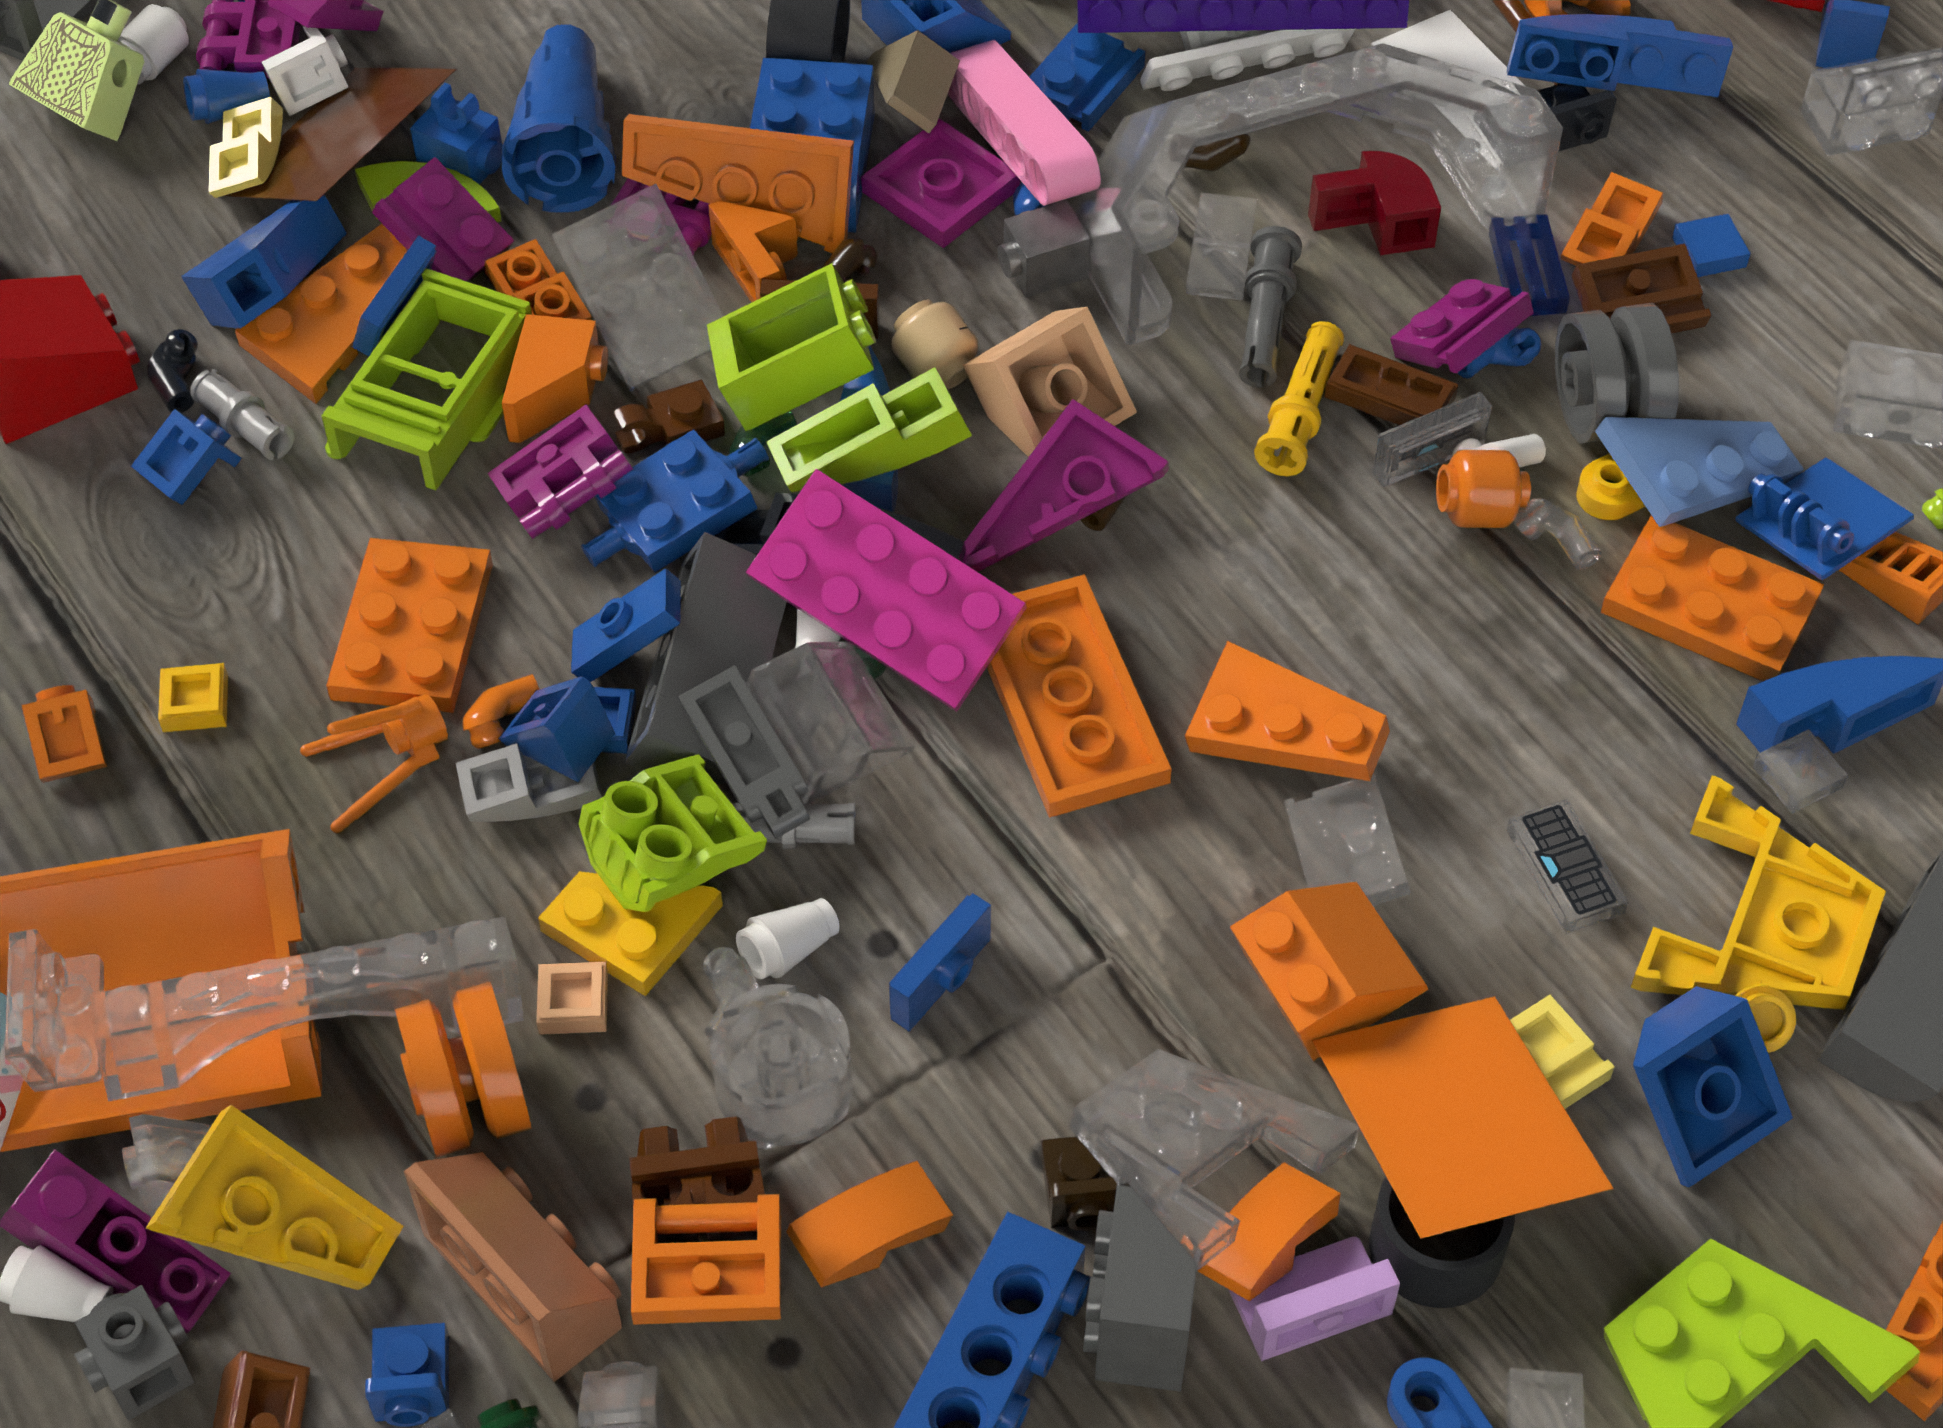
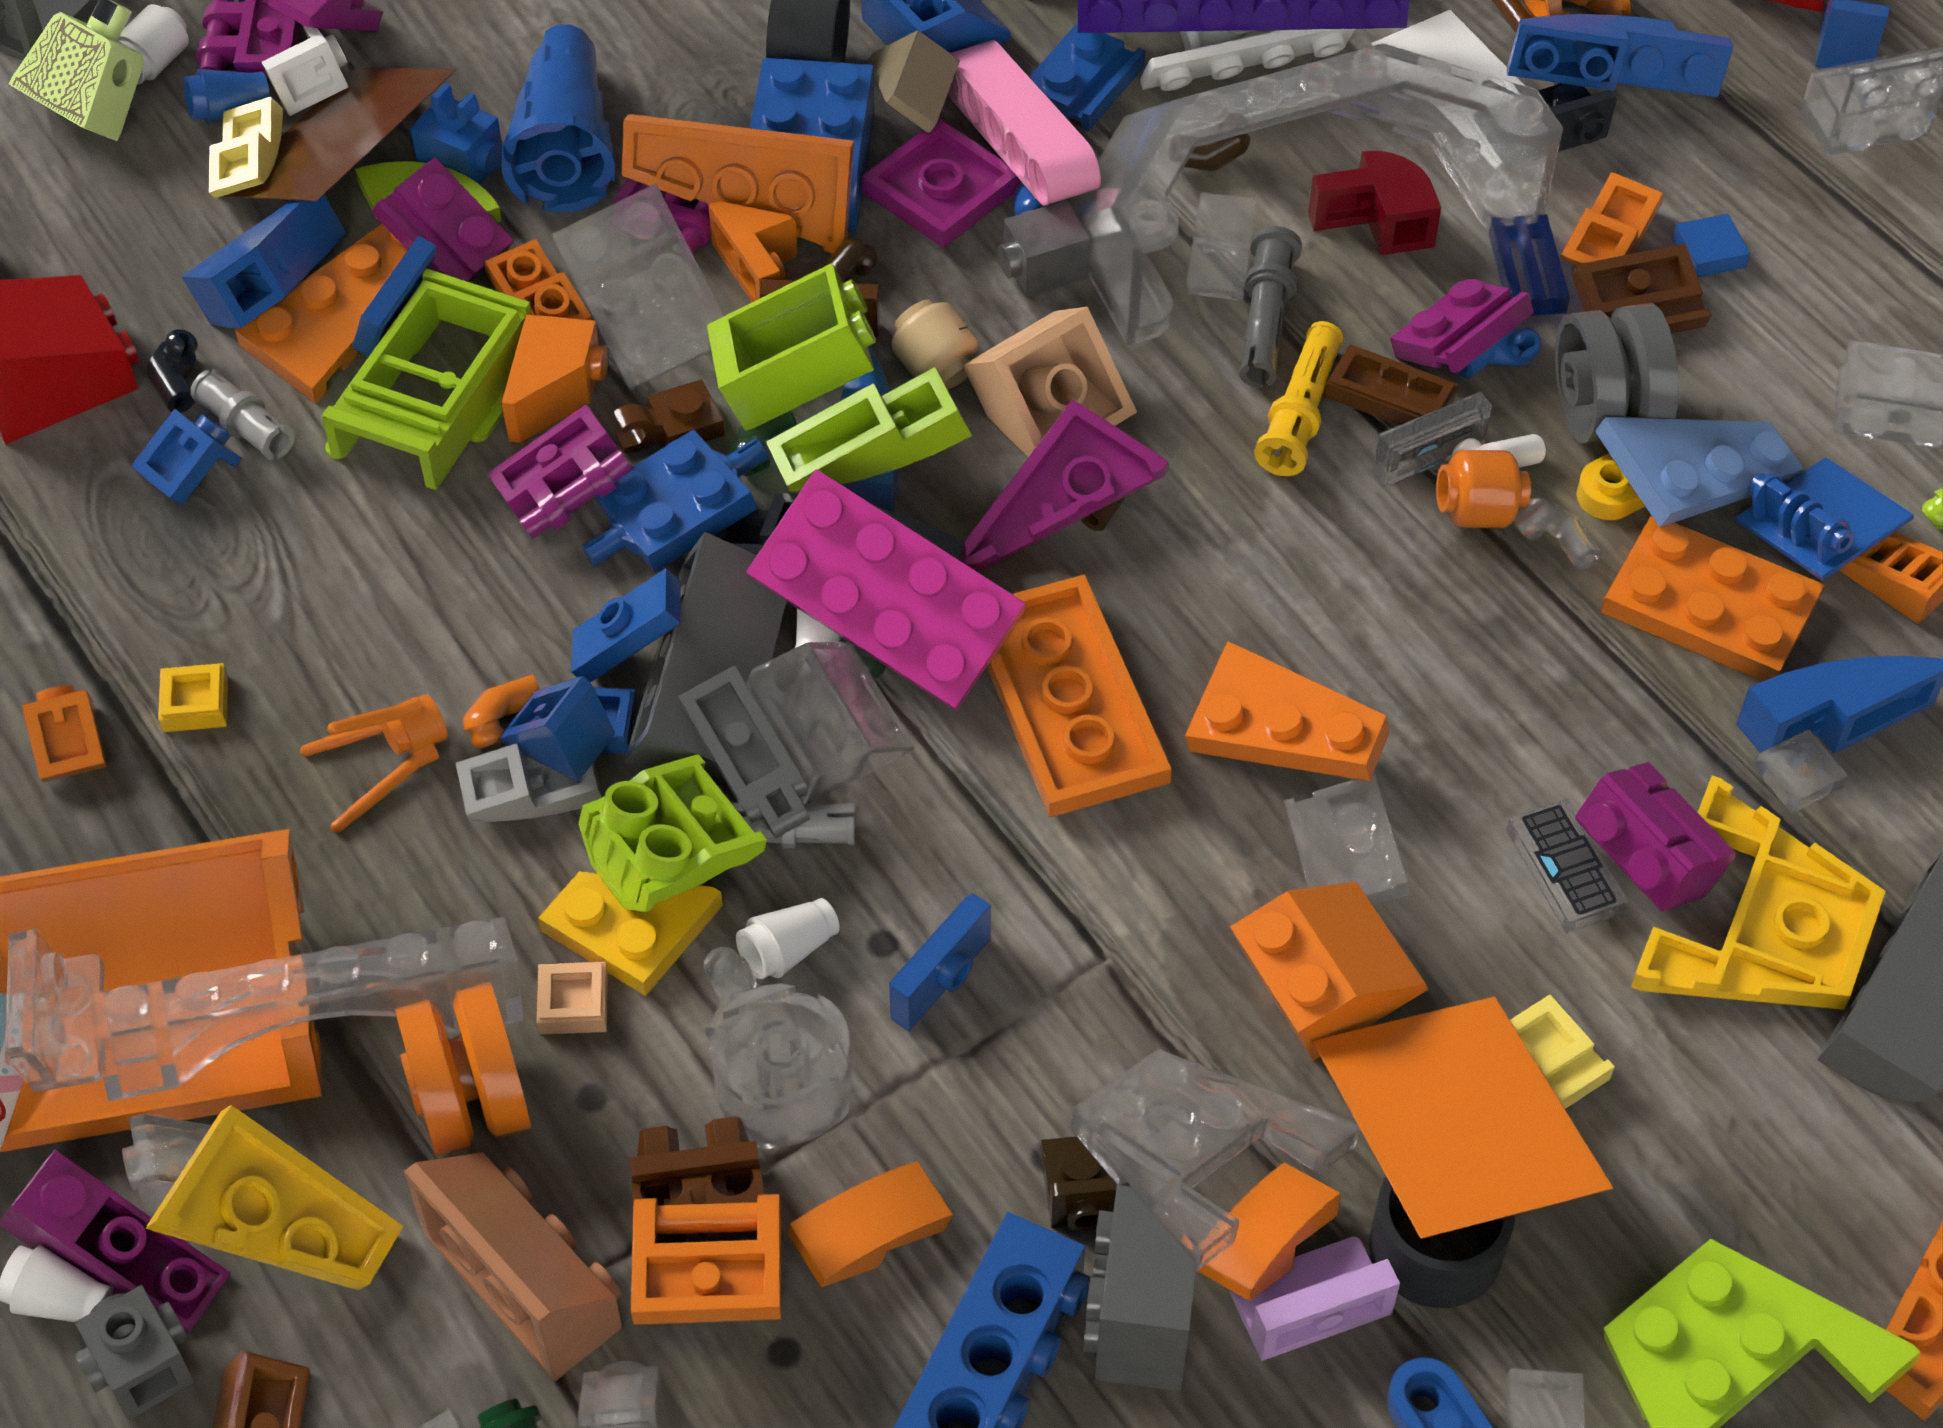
orange plate [326,538,493,713] -> none
blue bracket [365,1323,449,1427] -> none
blue slope [1633,986,1793,1188] -> none
yellow plate [1735,985,1796,1053] -> none
none -> magenta brick [1575,762,1736,912]

